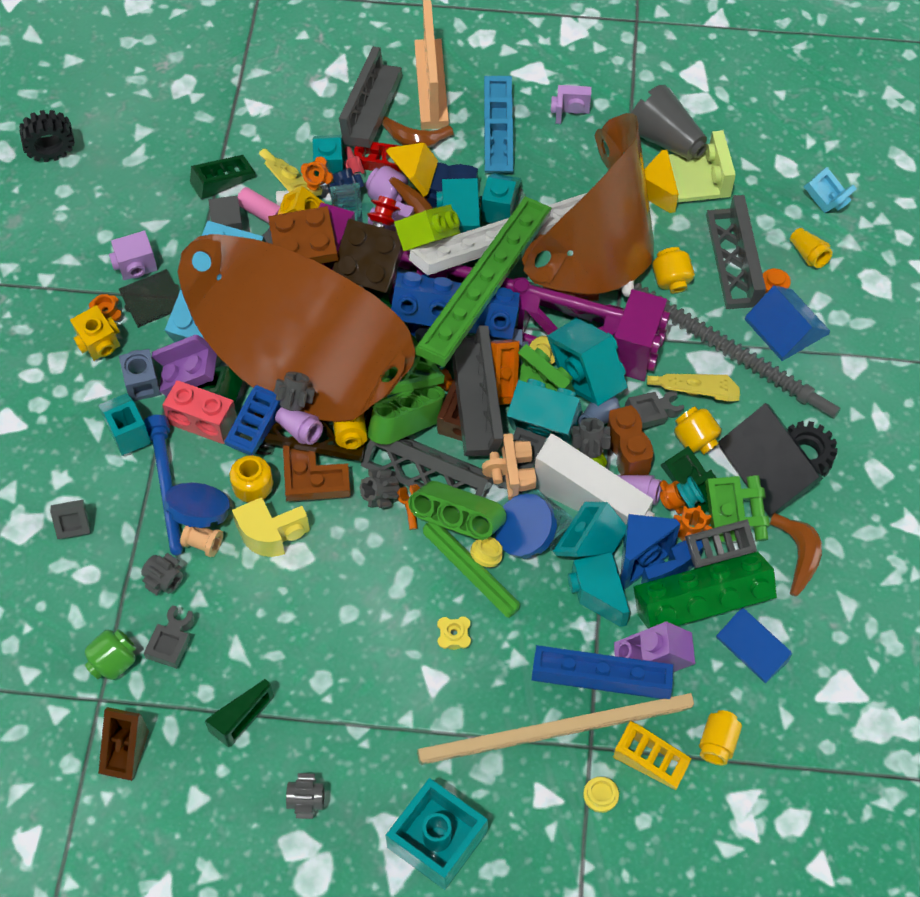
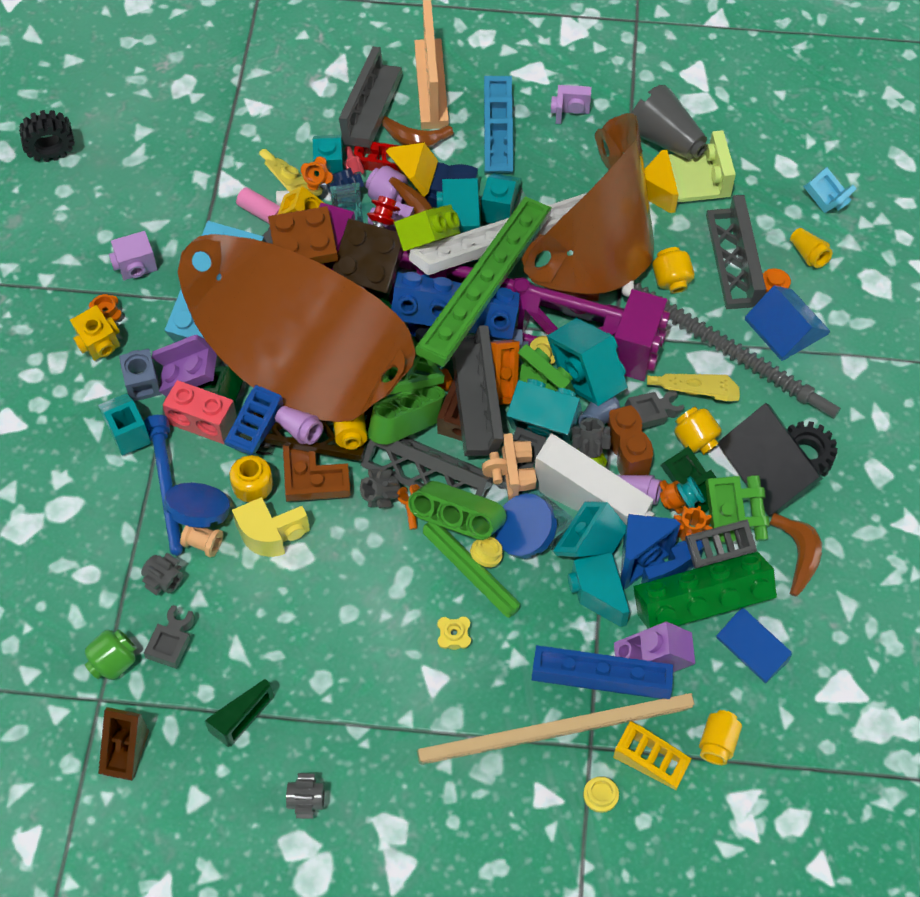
dark grey tile [50,499,90,539] -> none
clear smoke piece [119,269,180,328] -> none
dark green slope [190,155,255,199] -> none
dark grey brick [208,195,243,230] -> none
dark grey gear [274,372,315,411] -> none
teal brick [385,778,488,890] -> none

